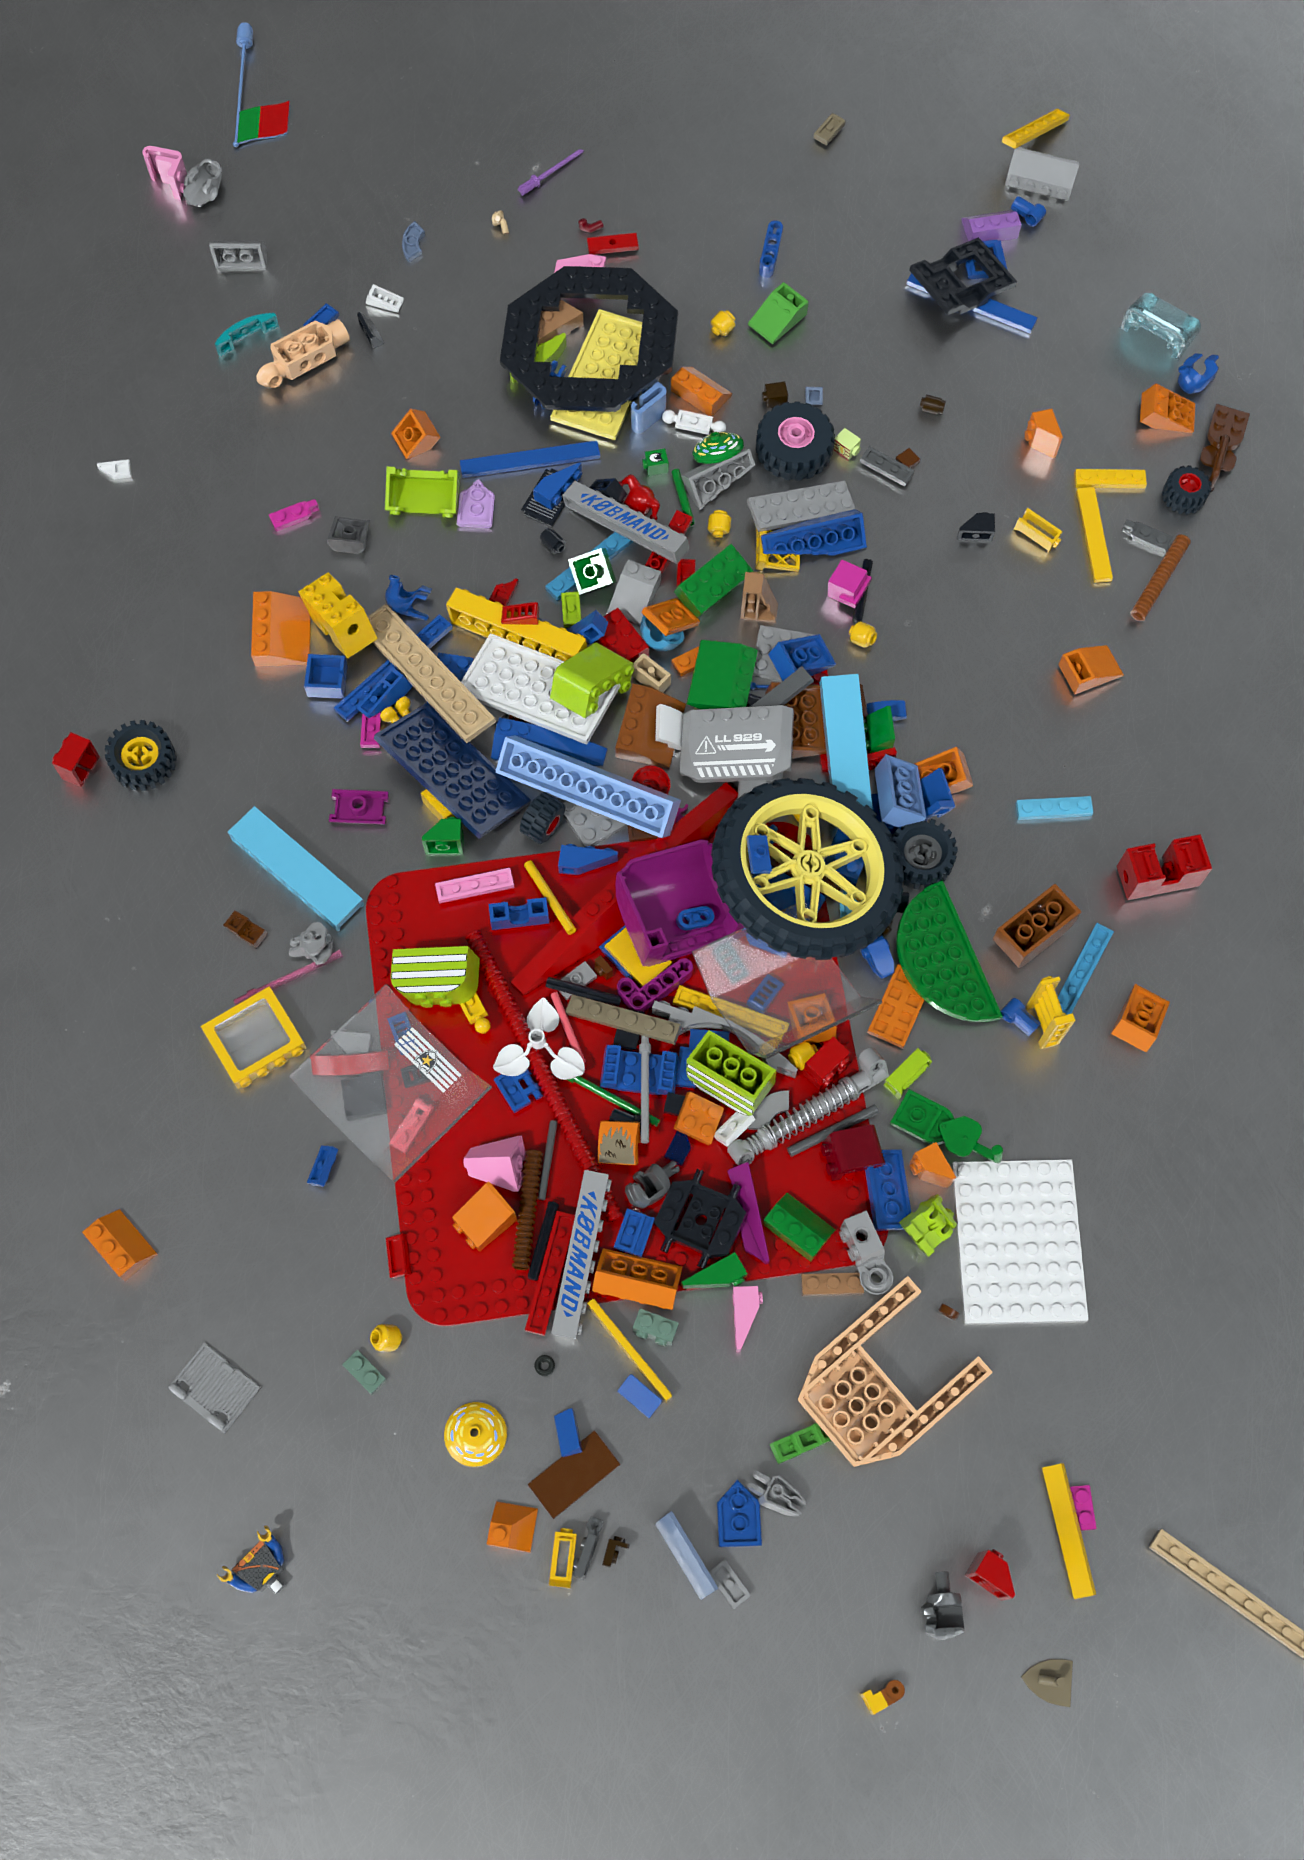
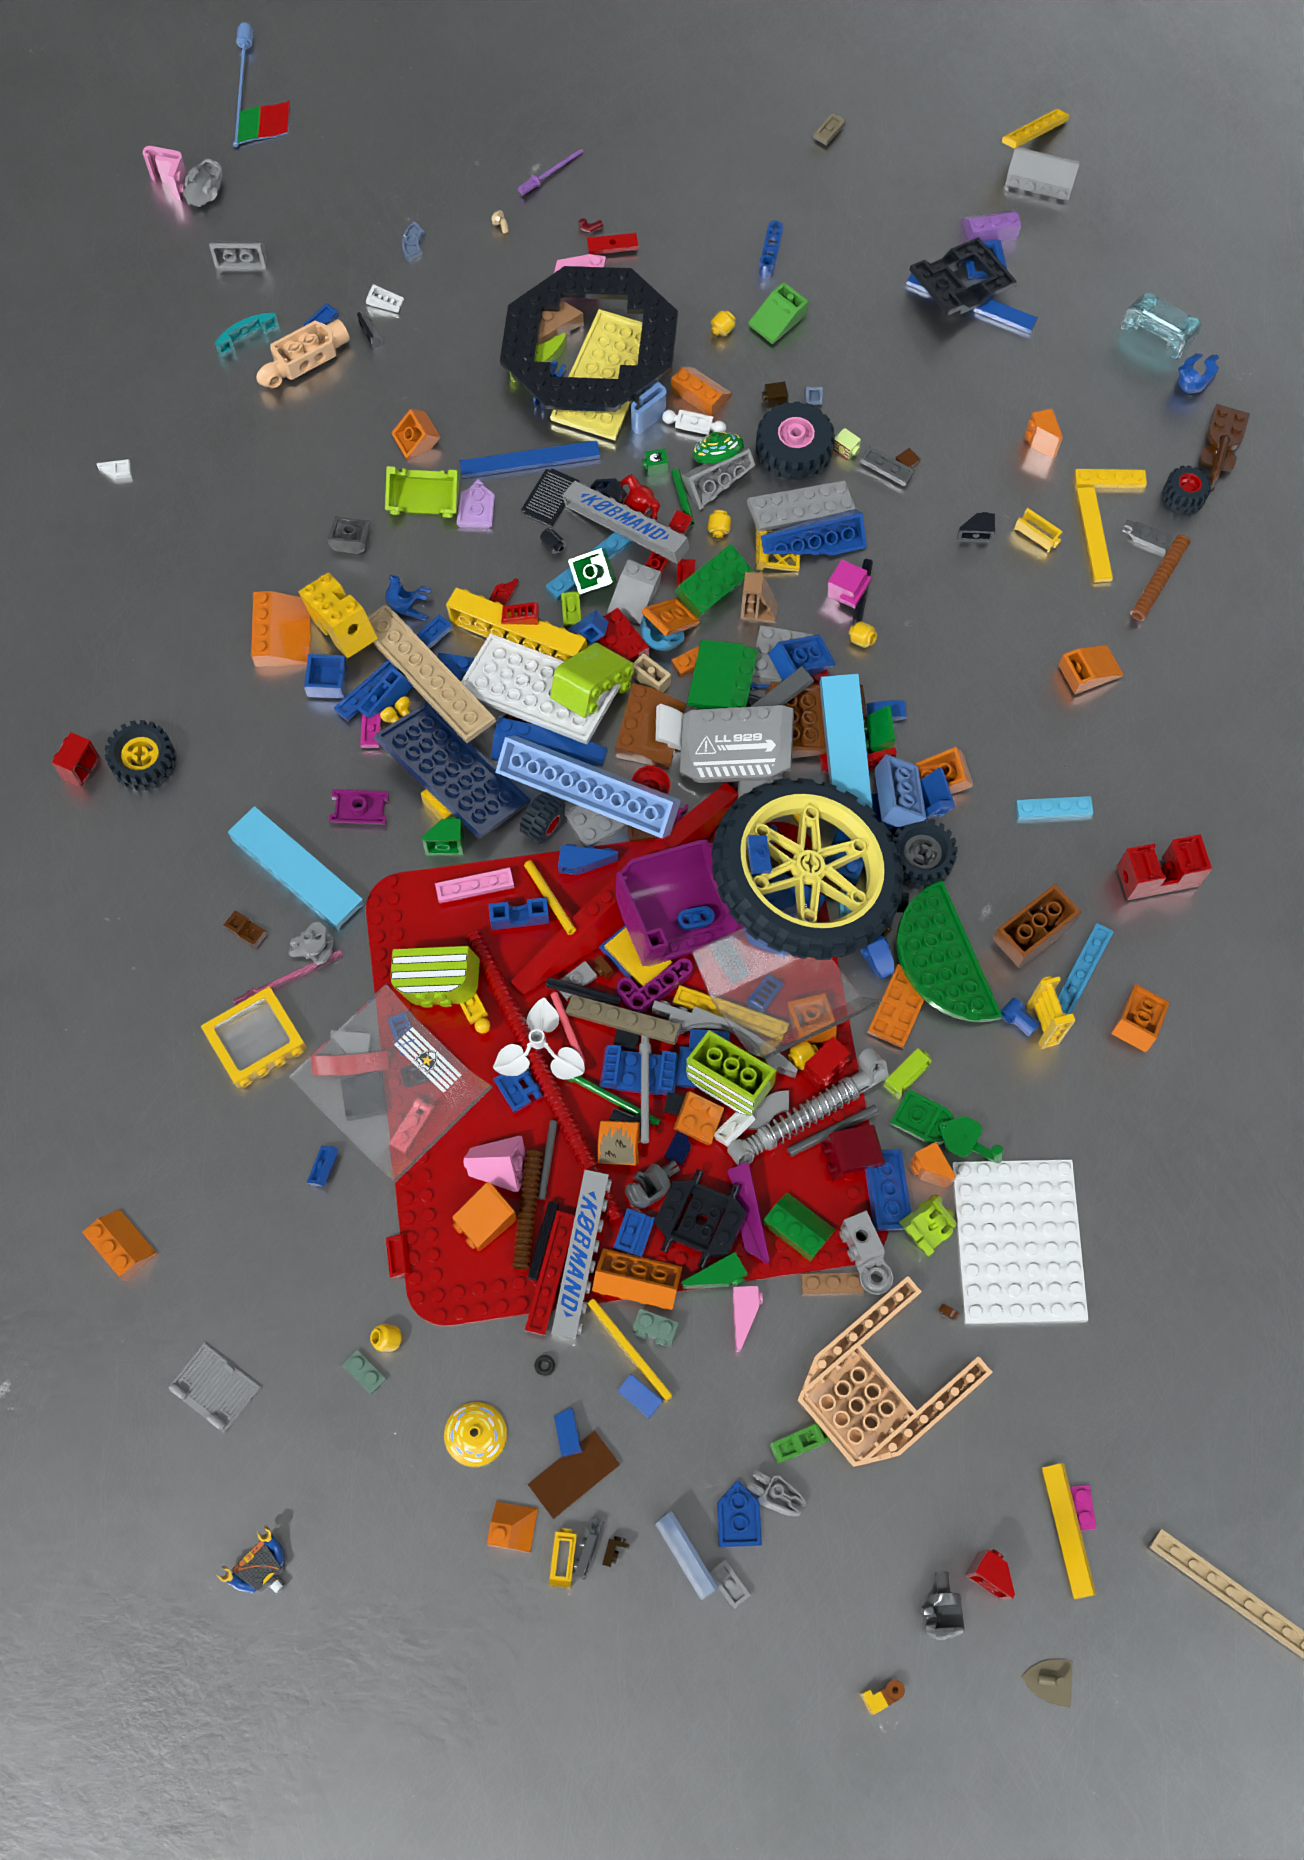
dark pink hinge [269,499,319,532] -> none
blue slope [533,462,583,510] -> none
dark brown brick [919,394,946,415] -> none
blue piece [1011,196,1046,227] -> none
orange slope [1140,383,1195,433] -> none

